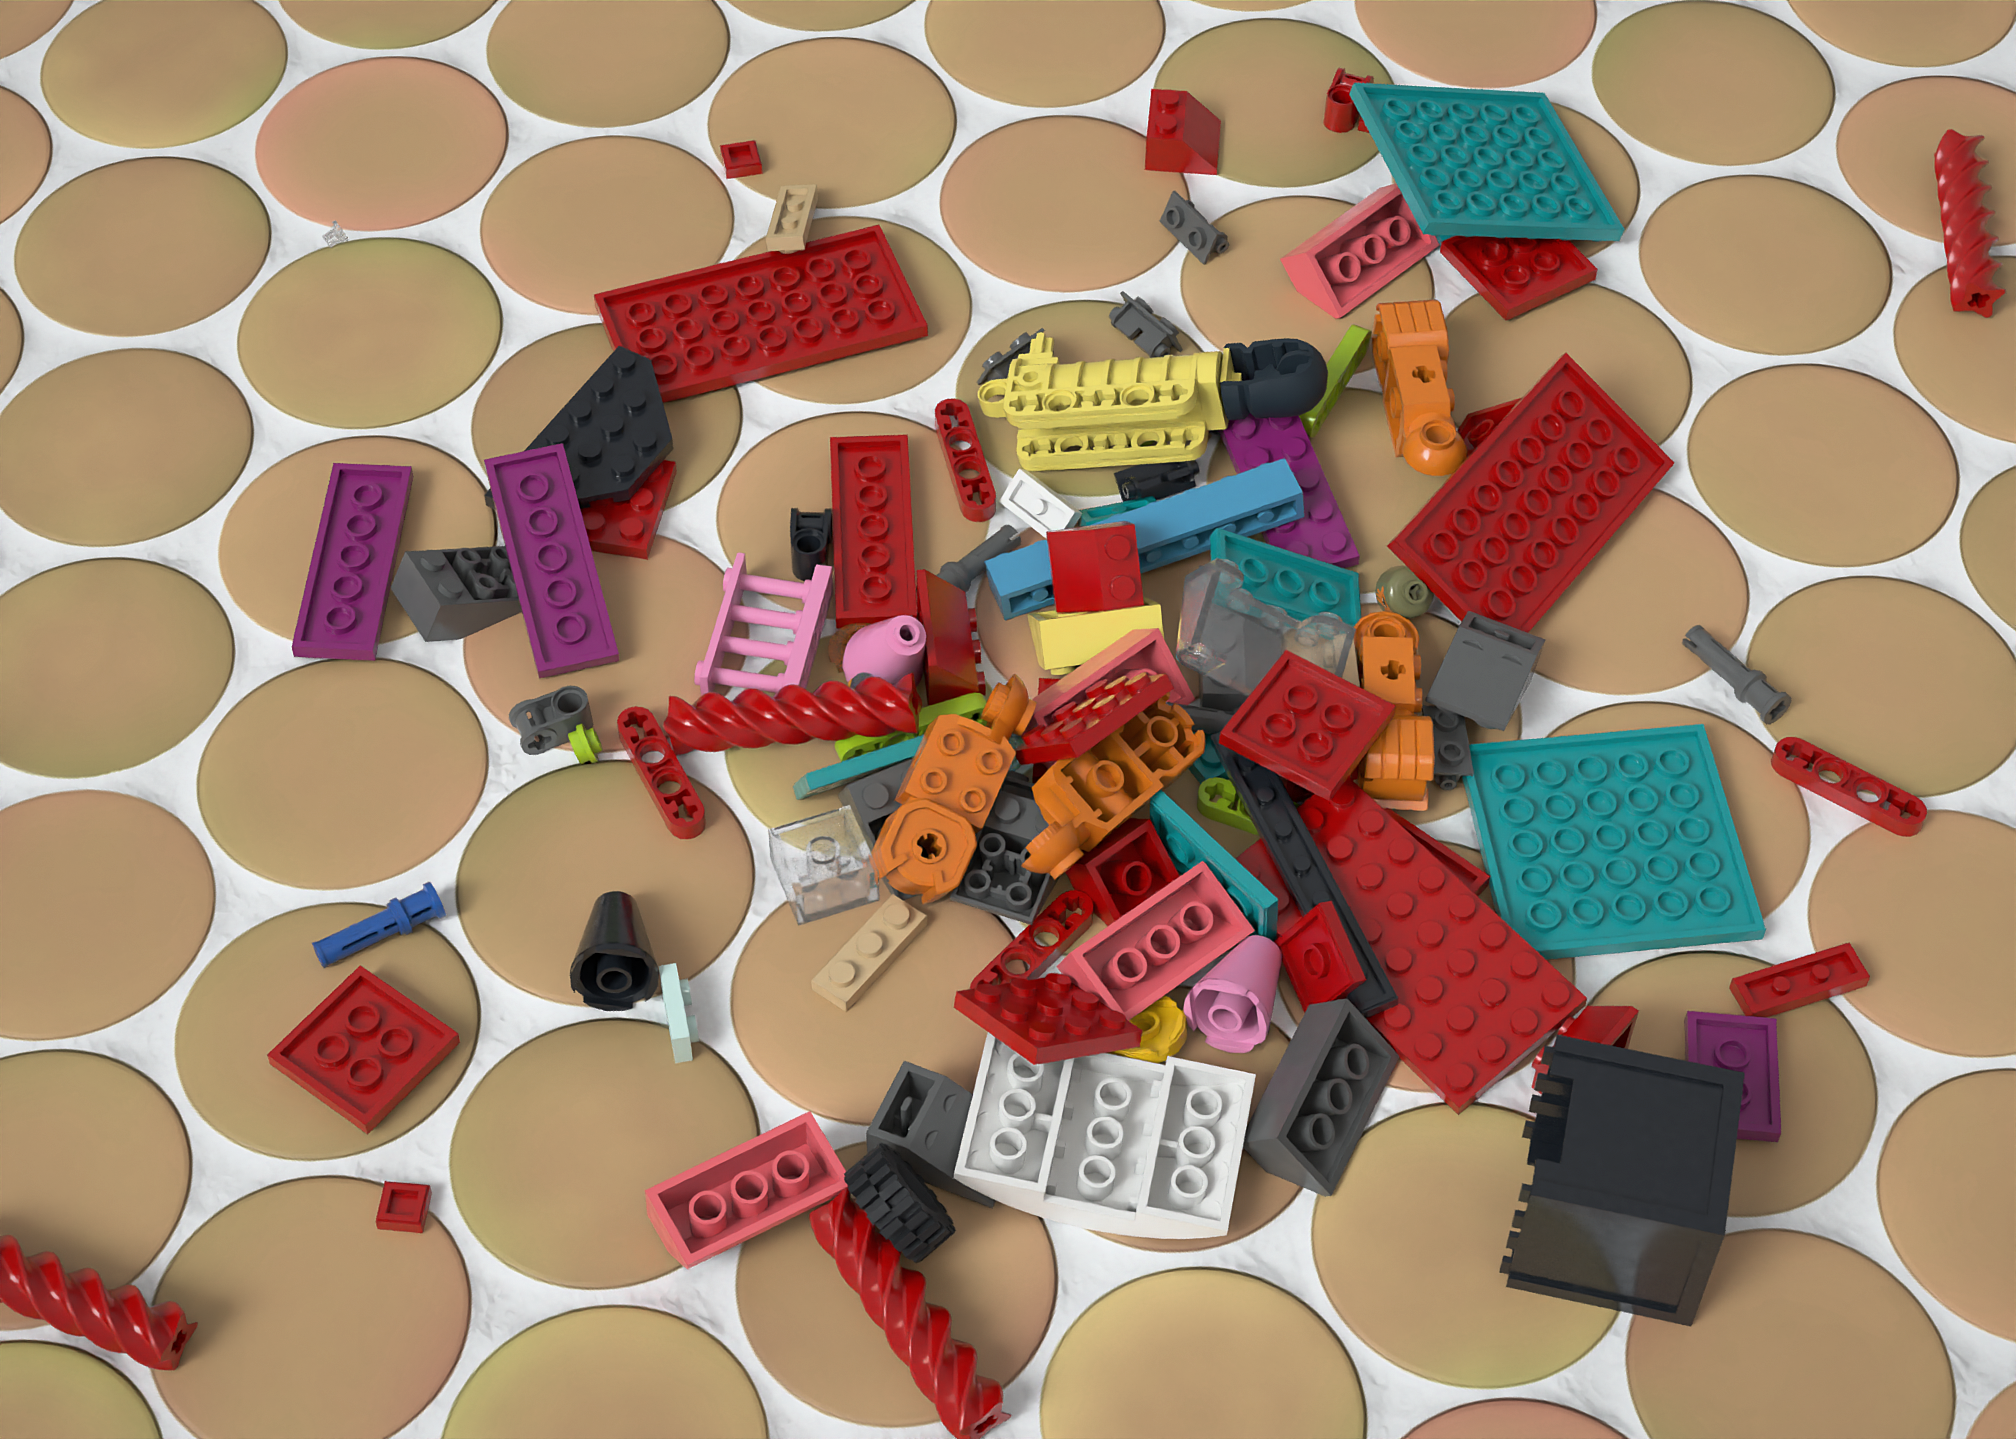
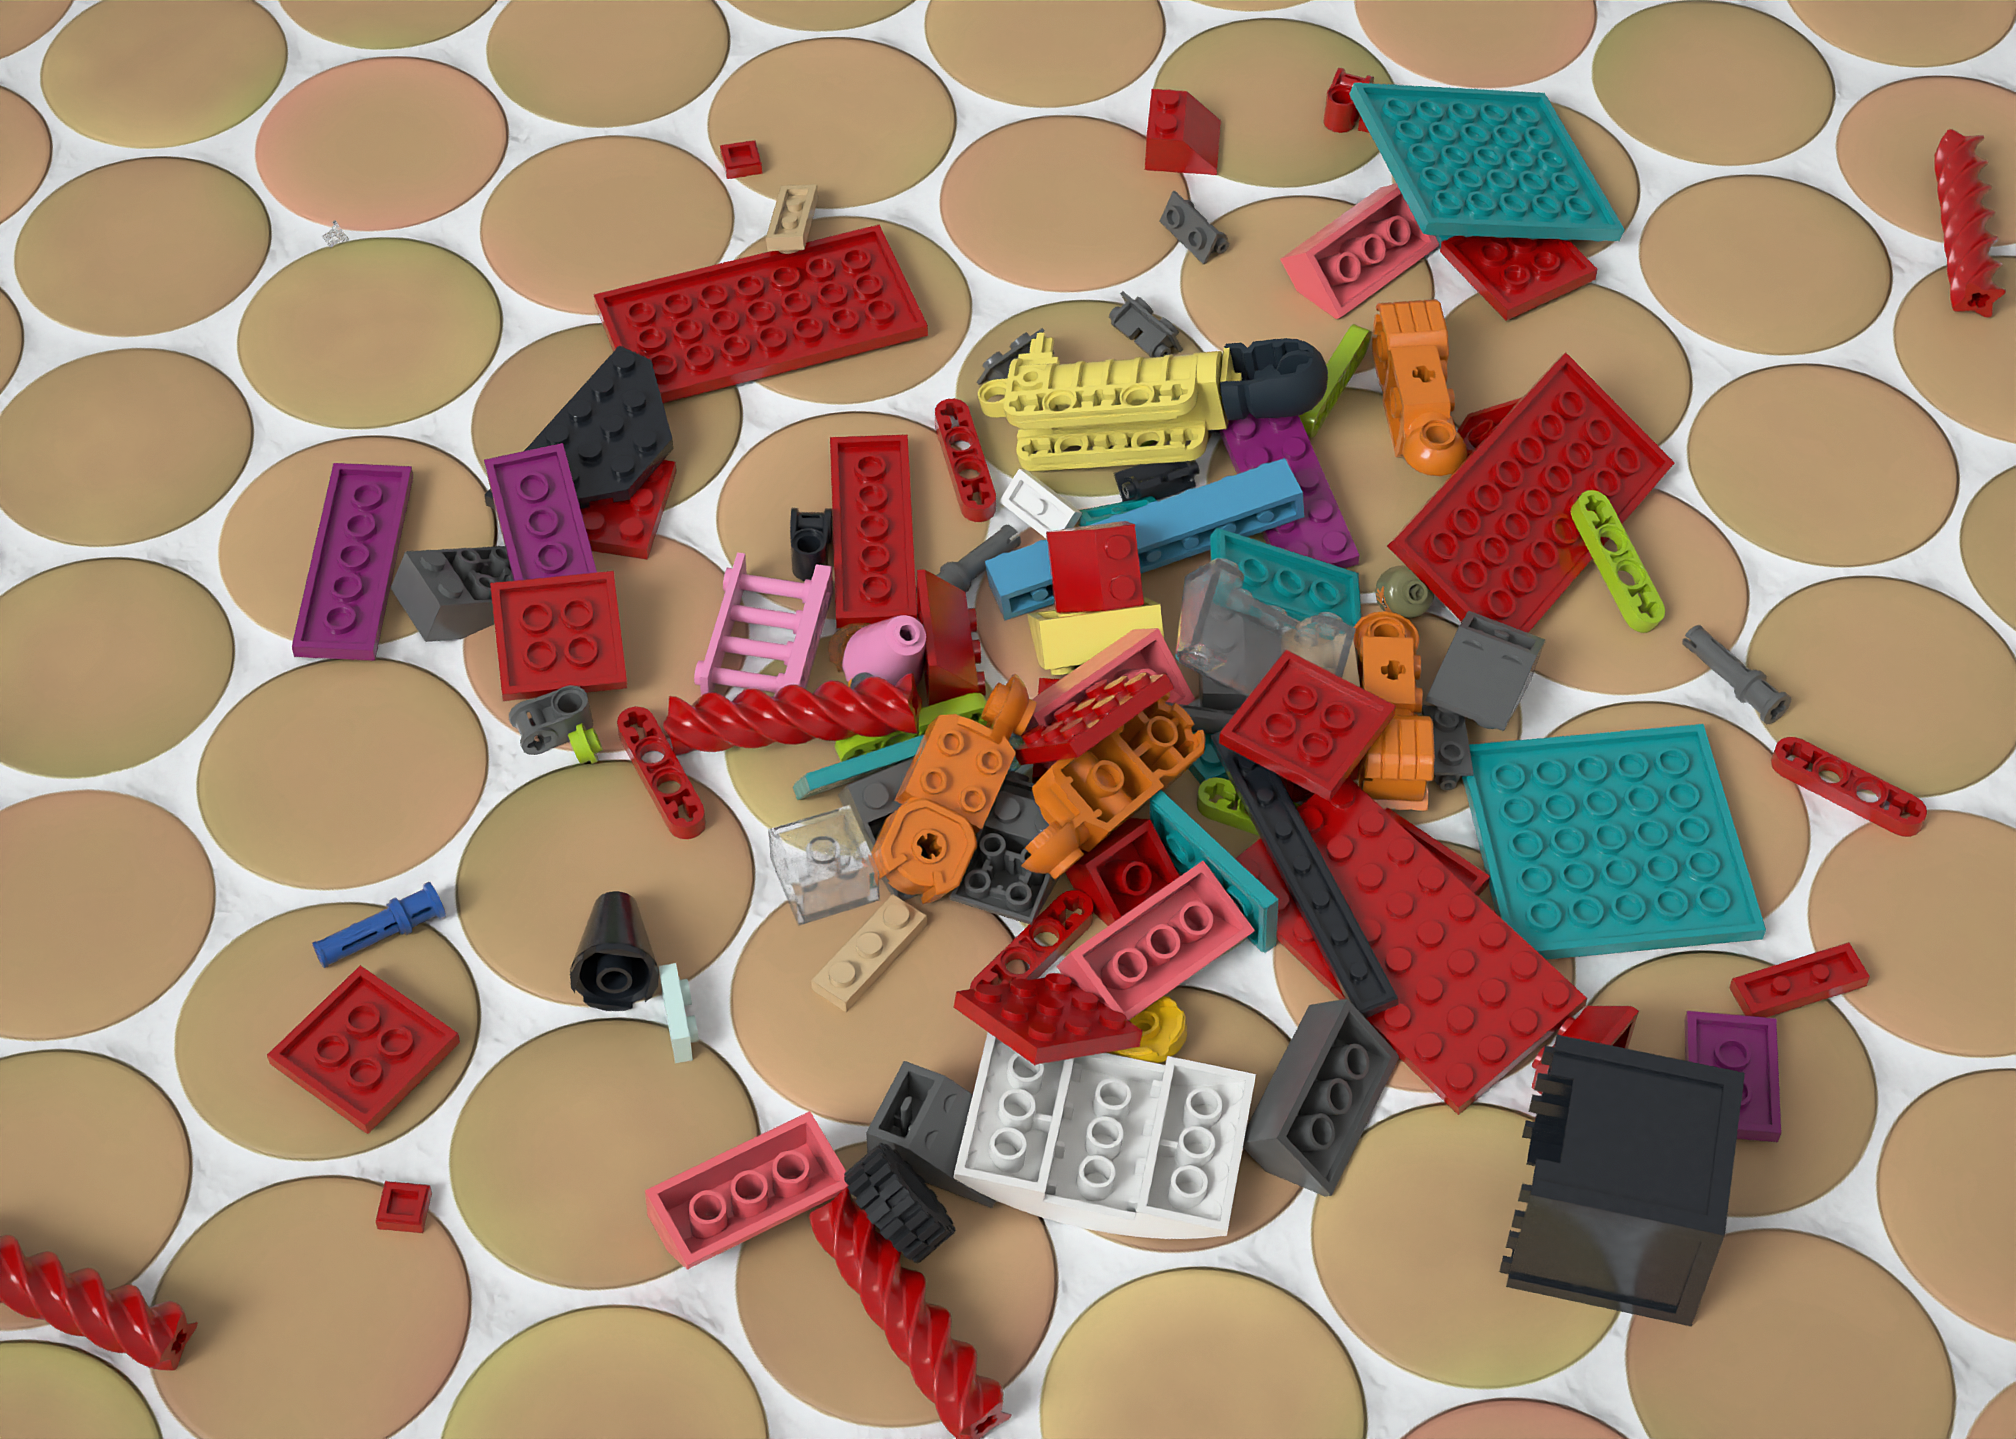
bright pink cone [1183,935,1282,1053] -> none
red tile [1274,901,1366,1013] -> none
none -> red plate [490,571,627,701]
none -> lime beam [1571,490,1665,633]

